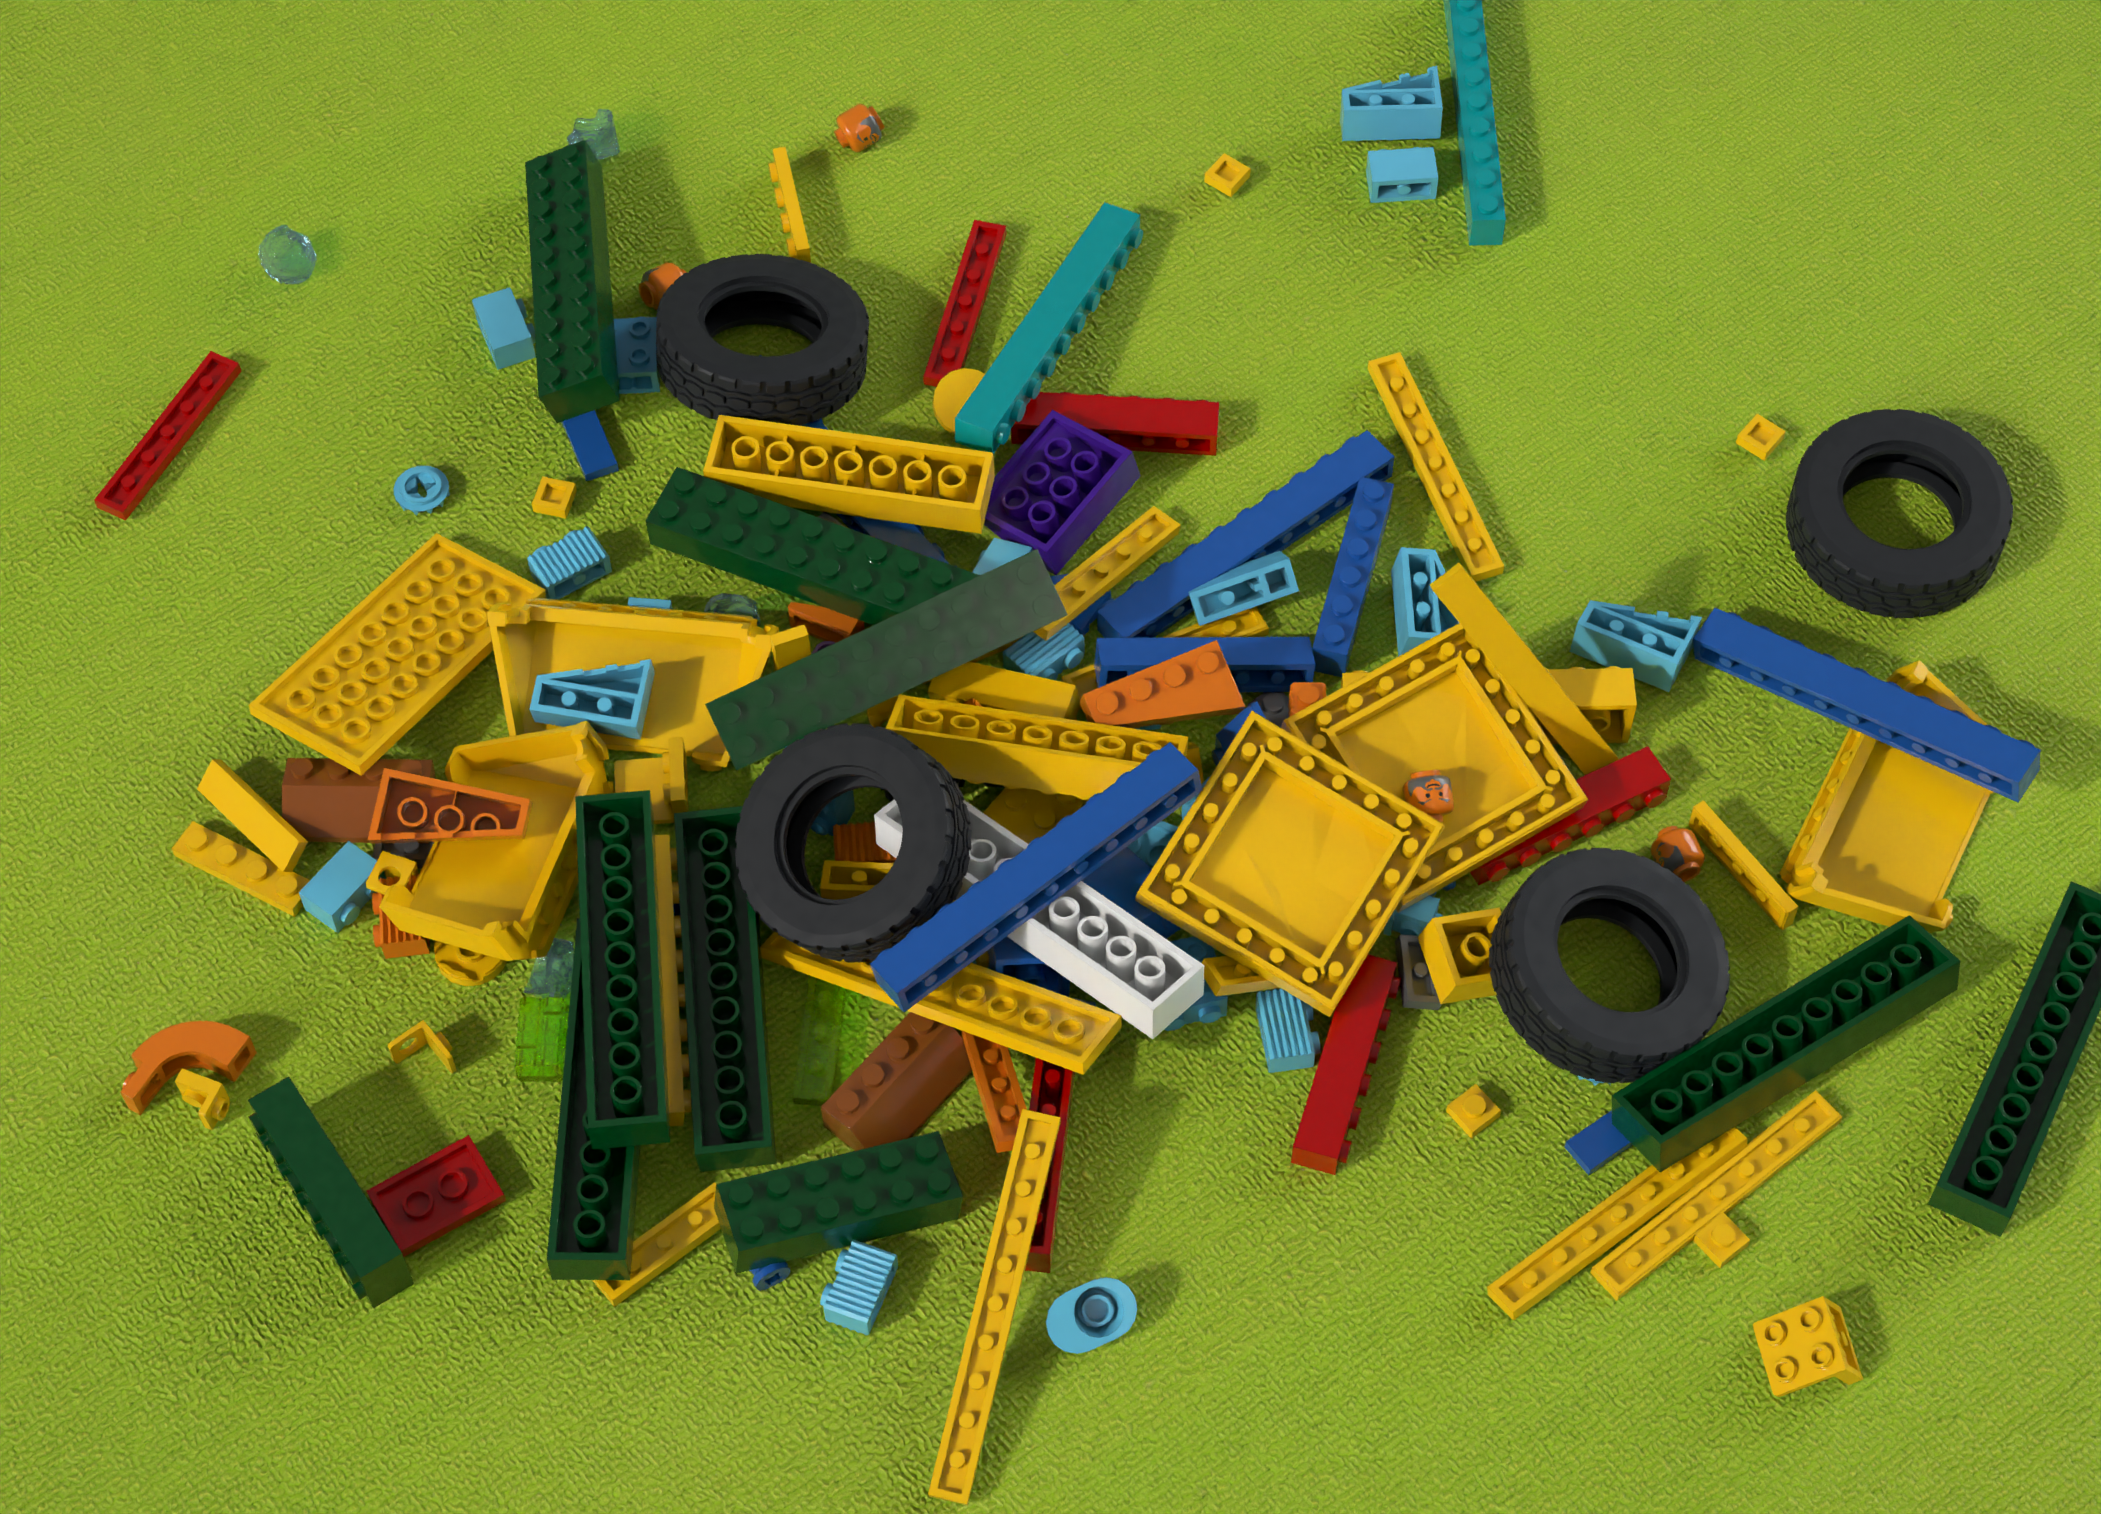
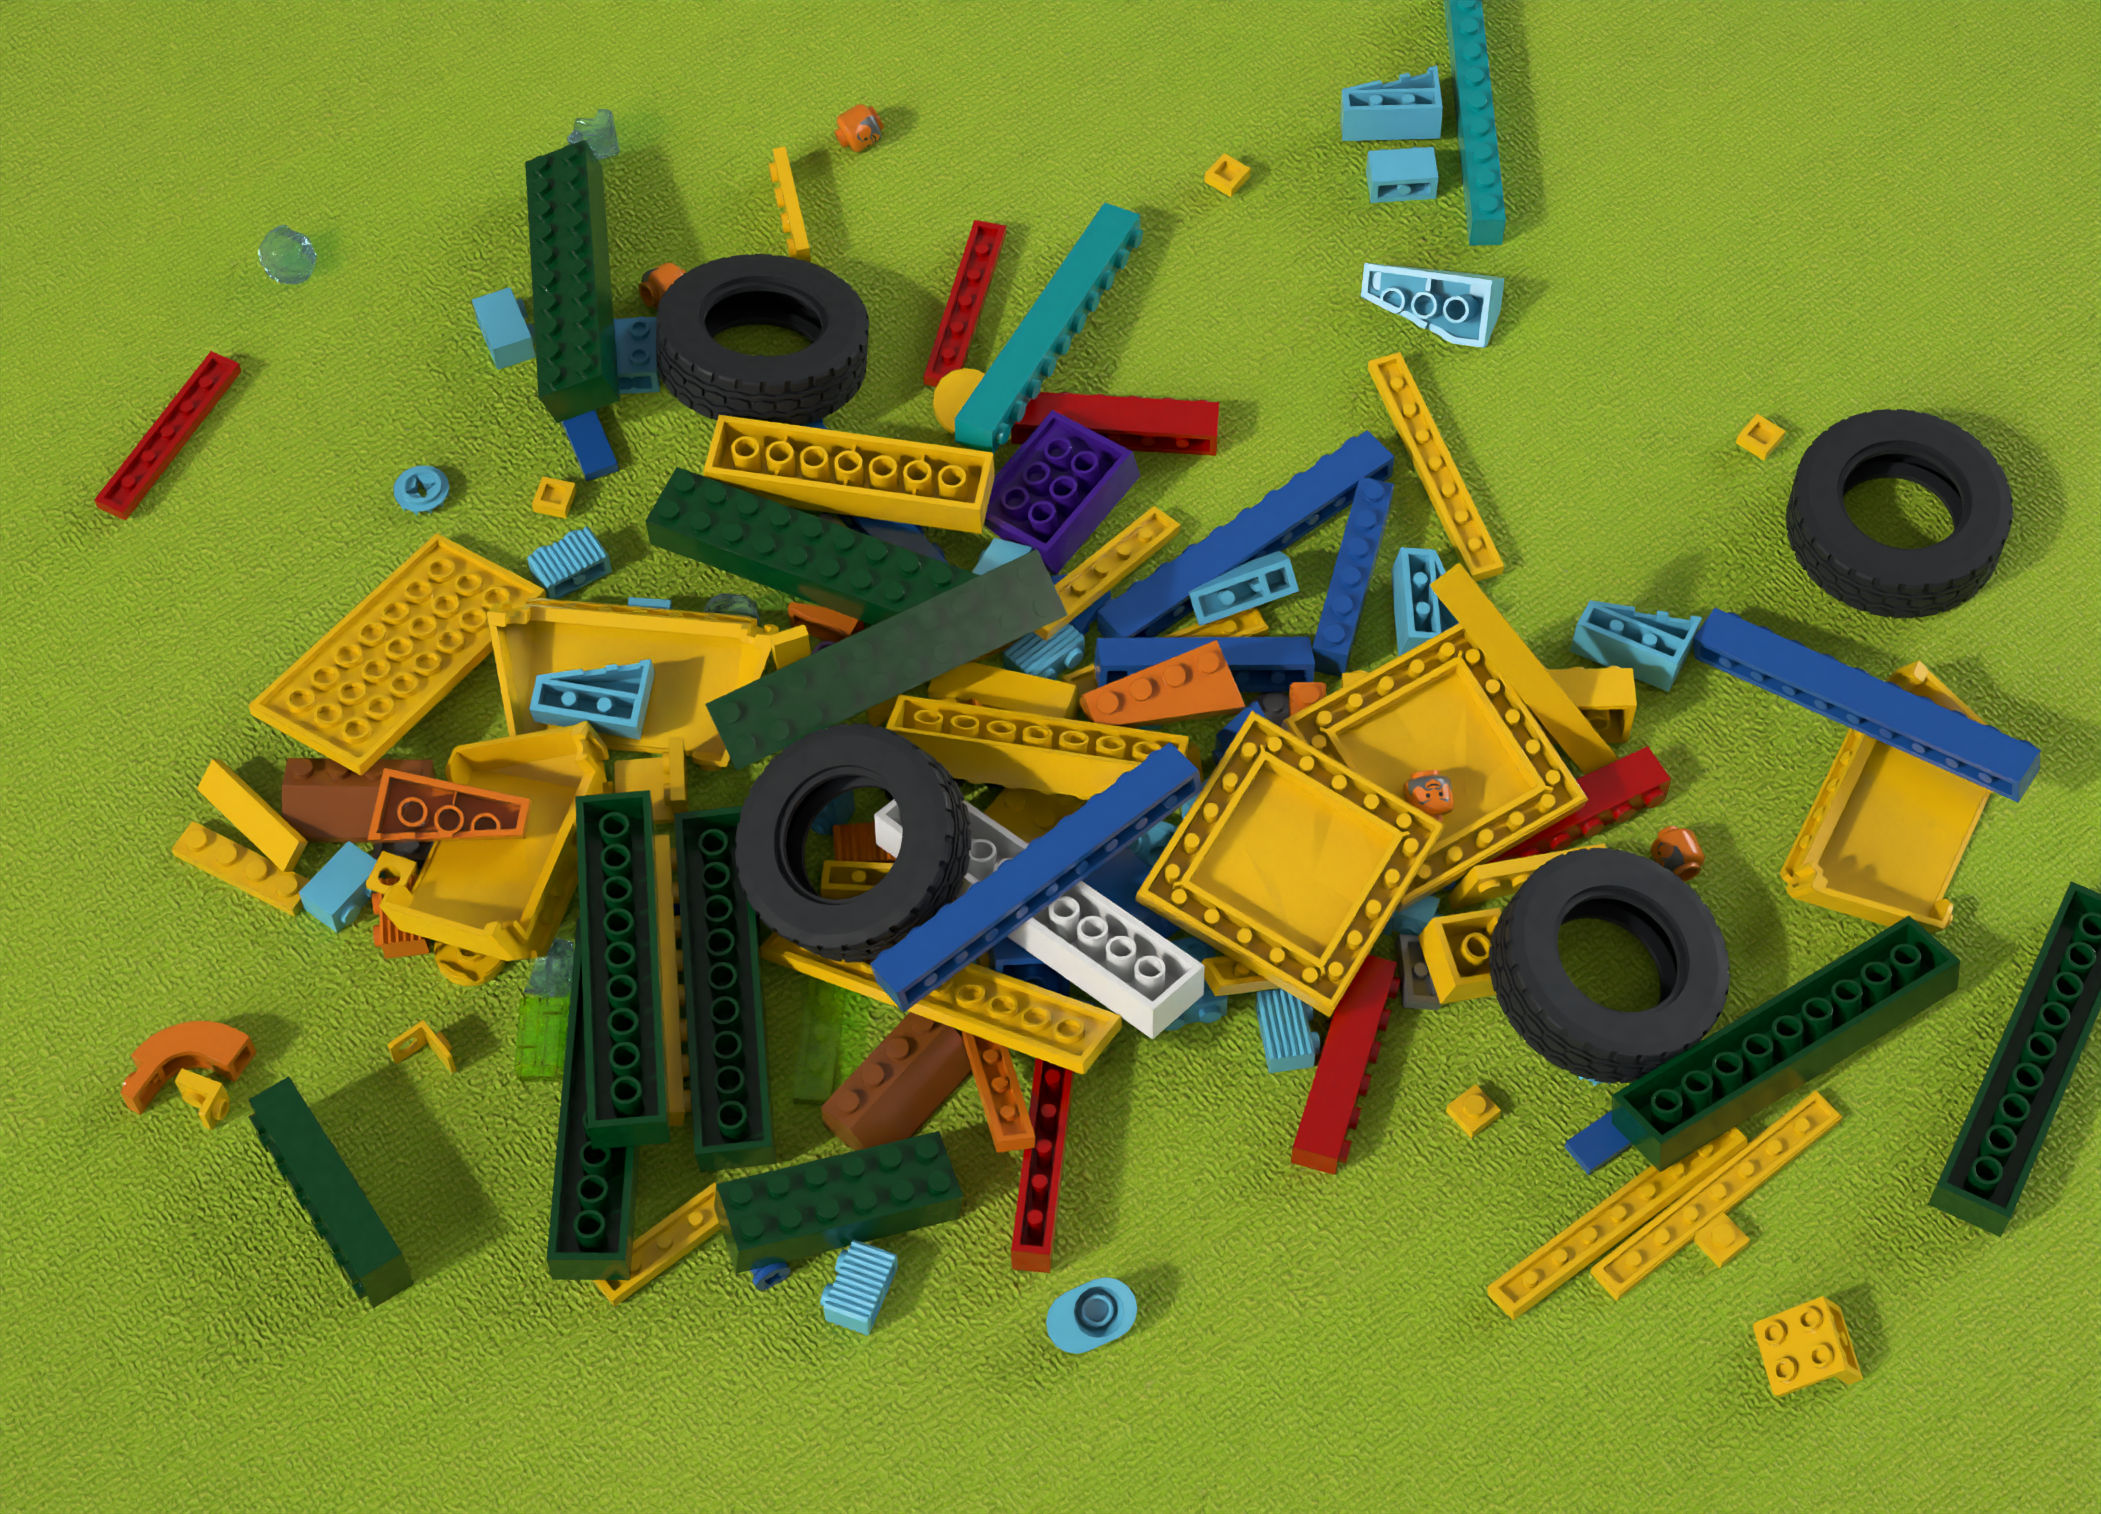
red plate [366,1135,506,1257] -> none
yellow plate [928,1109,1061,1506] -> none
yellow tile [1688,800,1799,930] -> none
none -> medium azure wedge [1361,263,1504,348]
none -> yellow wing [1448,843,1606,910]

